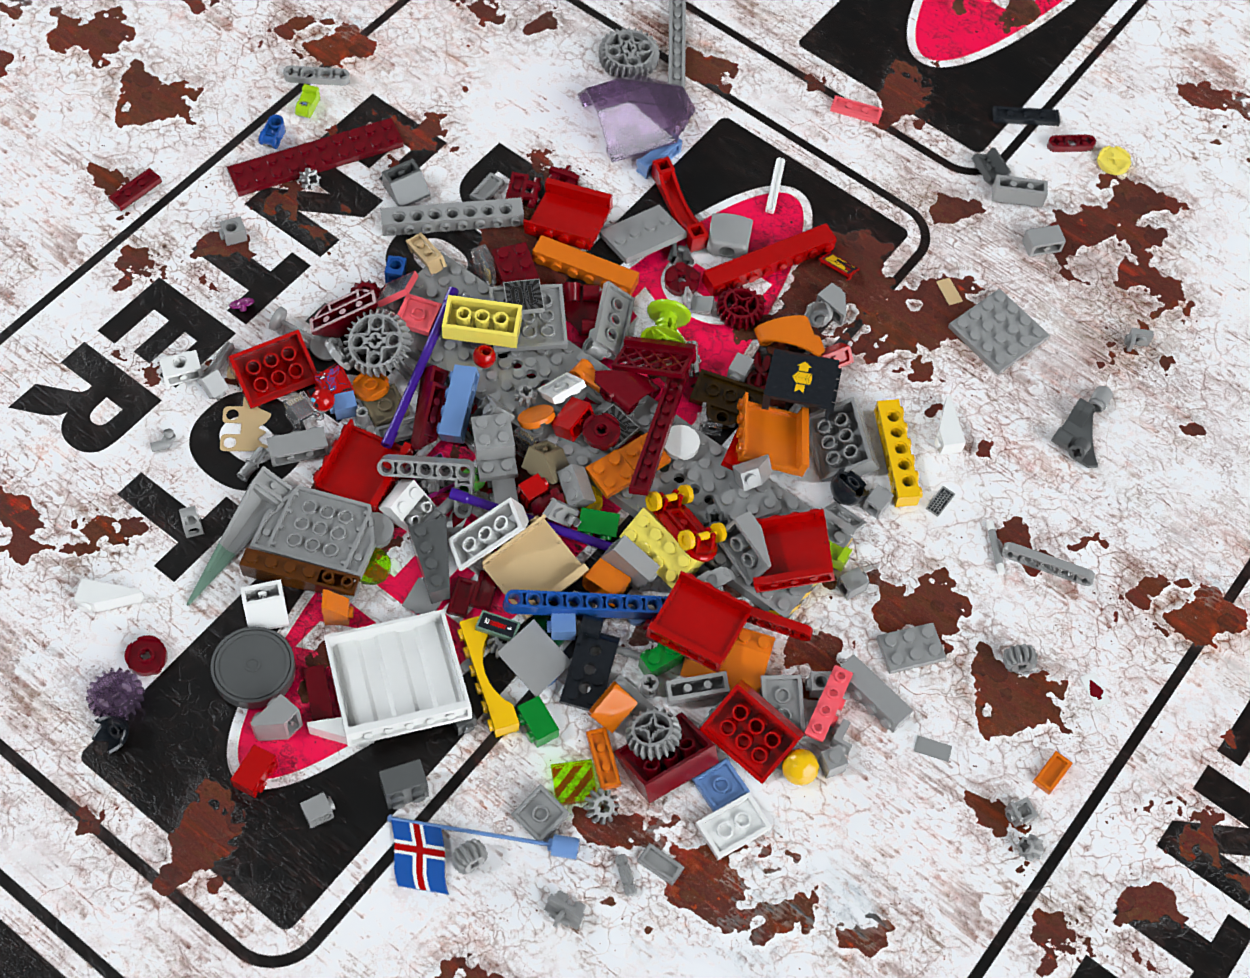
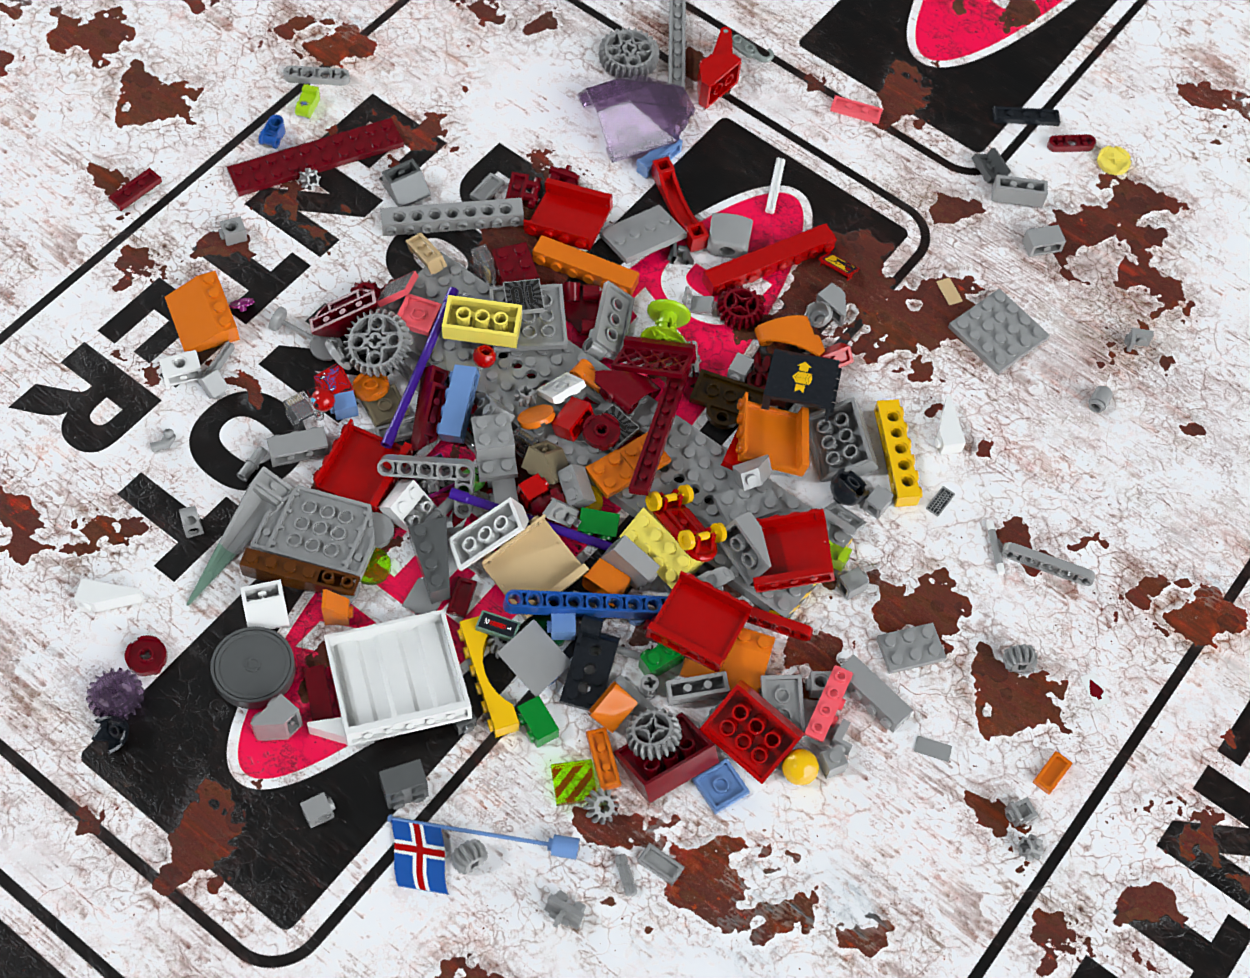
tan piece [220,365,271,451] -> none
red slope [227,329,318,409] -> none
red brick [230,744,278,798] -> none
light grey pin [355,407,371,429] -> none
blue brick [384,255,407,284] -> none
dark red tile [470,570,497,612] -> none
light grey tile [511,784,571,841] -> none
dark red plate [664,262,700,296] -> none
white tile [664,425,700,460] -> none
white plate [695,792,772,860] -> none
clear bracket [696,402,723,436] -> none
dark grey gear [703,509,728,527] -> none
dark grey panel [1051,398,1098,468] -> none
none -> orange slope [165,271,240,352]
none -> red slope [697,27,774,109]

